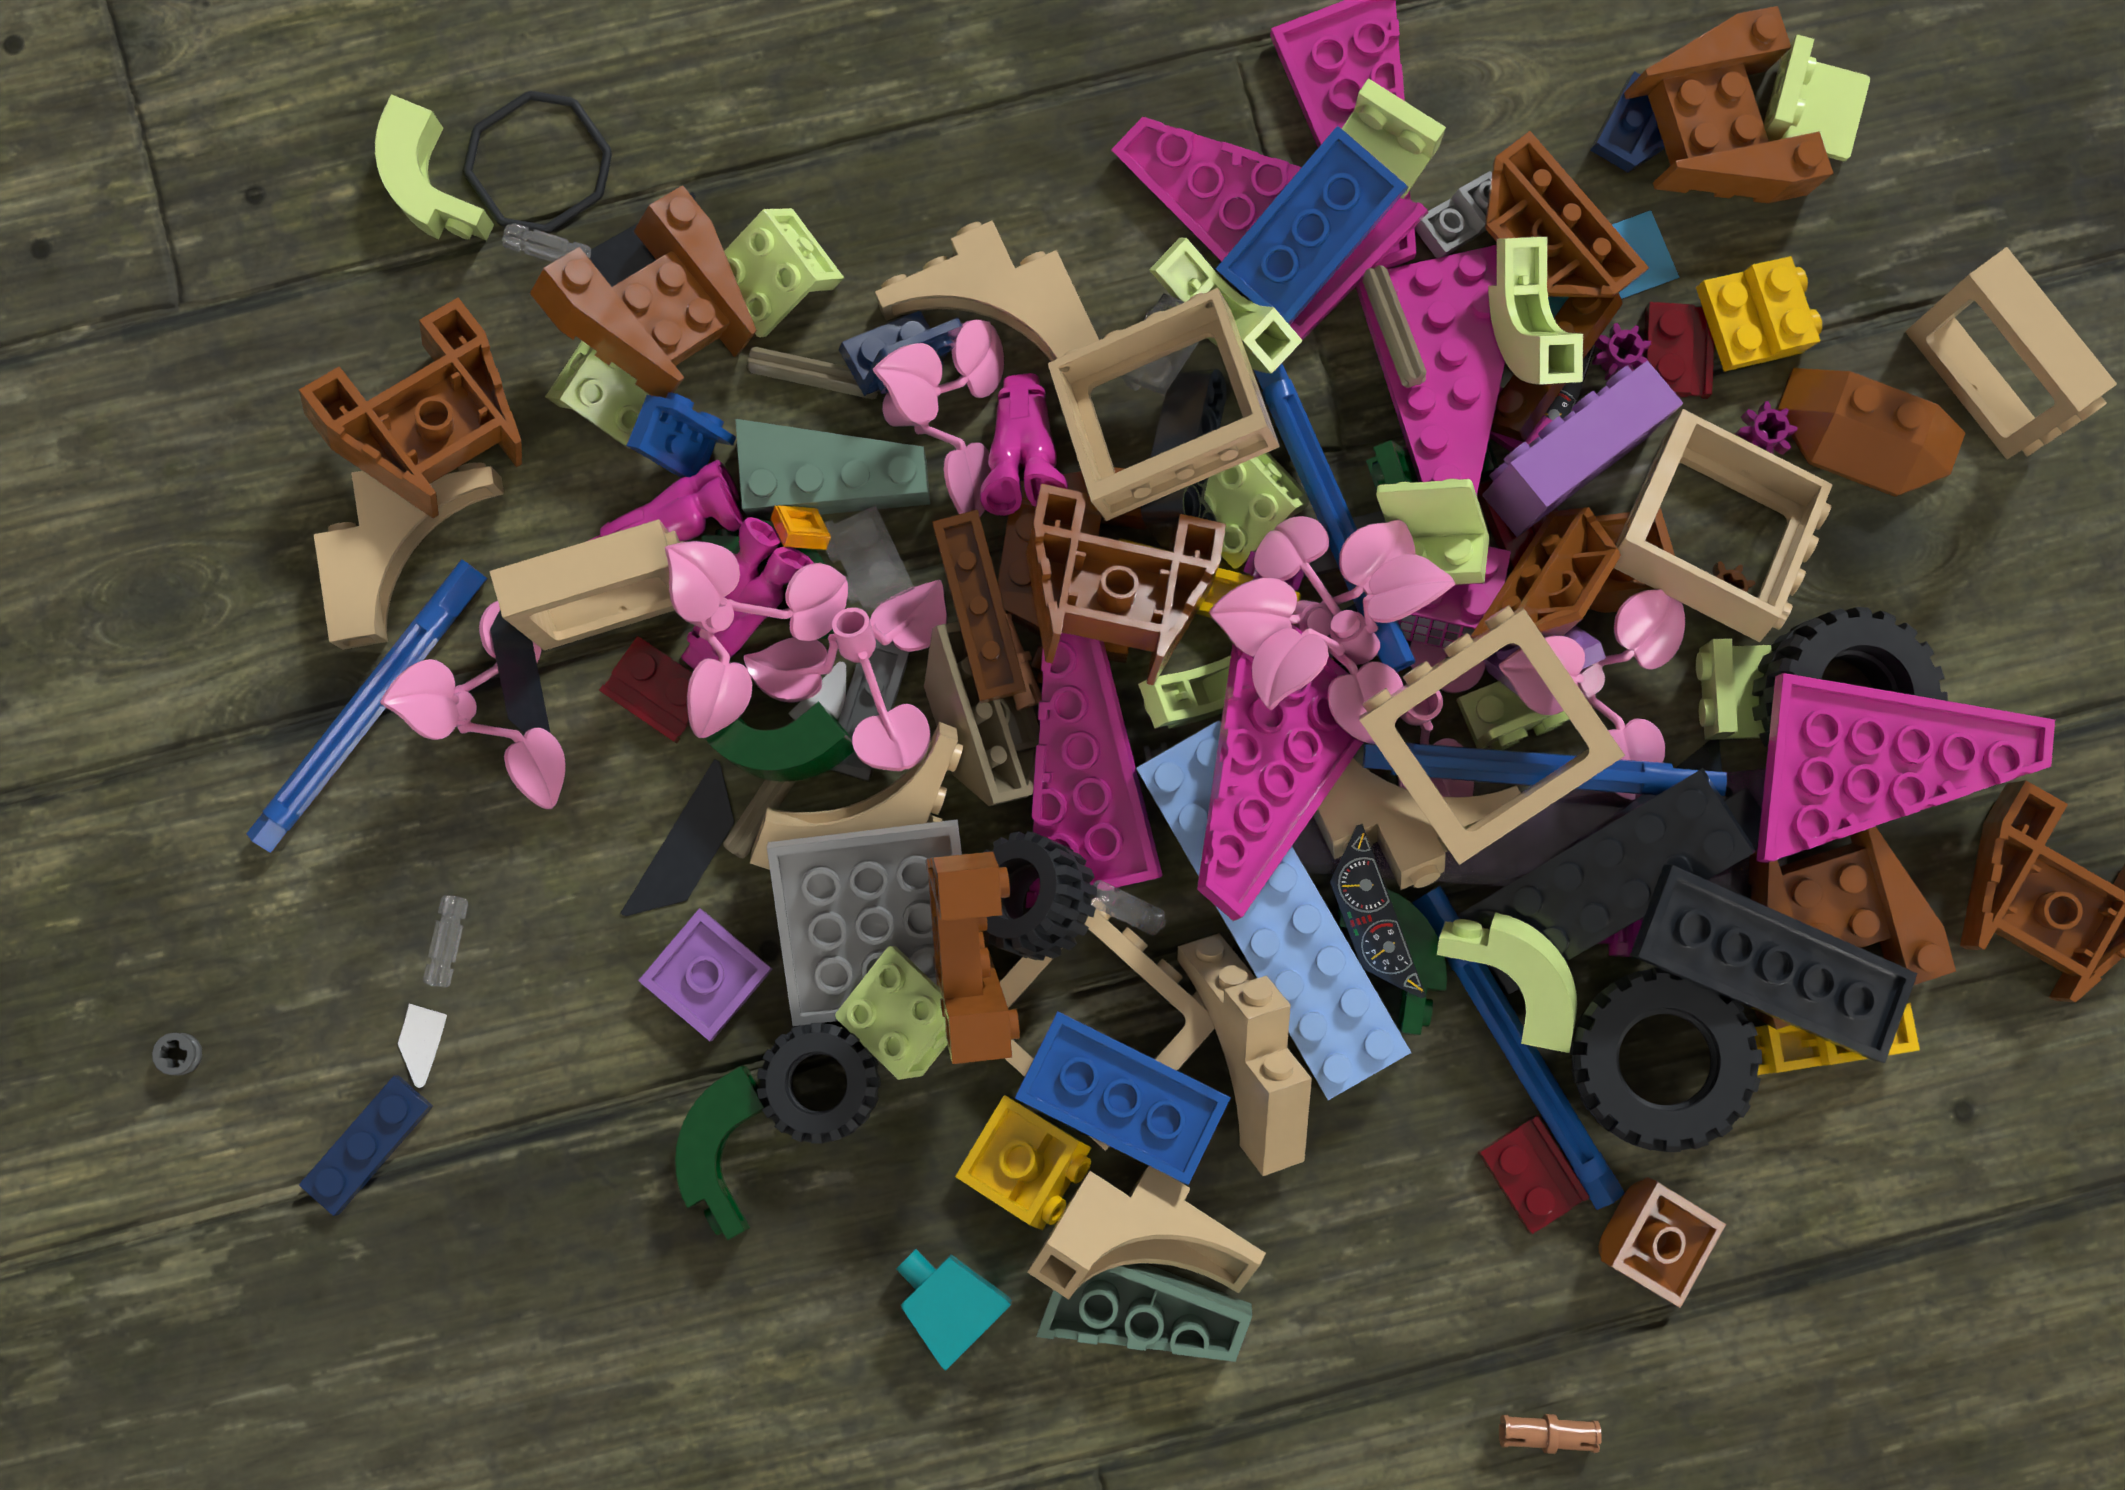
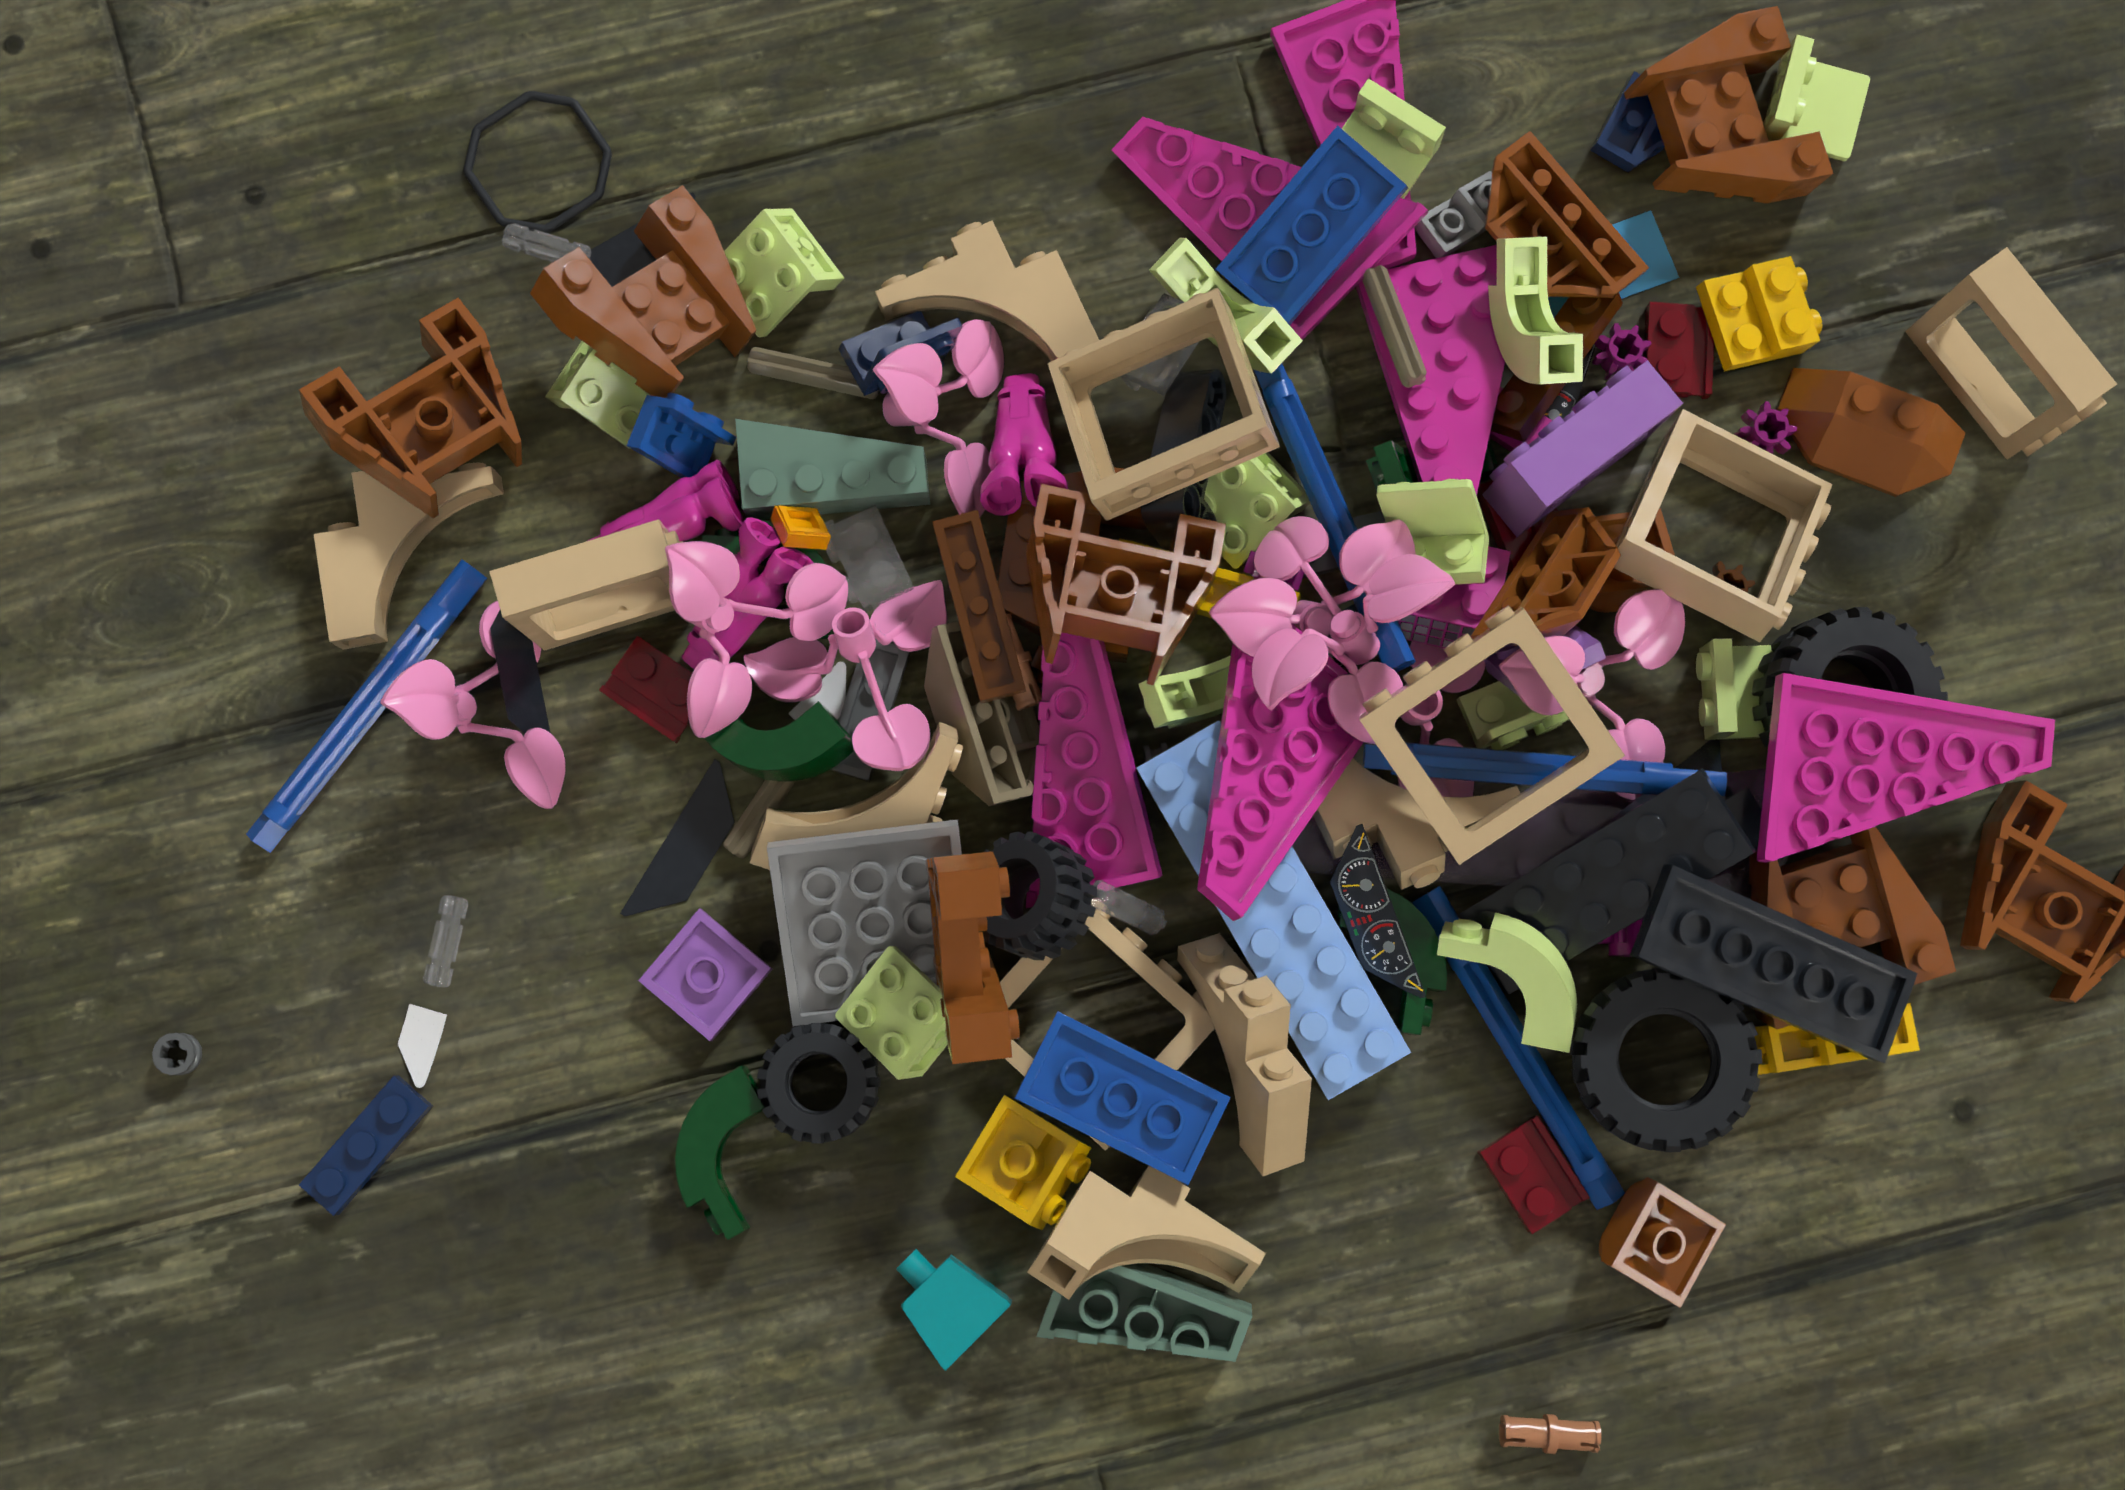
yellowish green arch [375,94,494,241] -> none

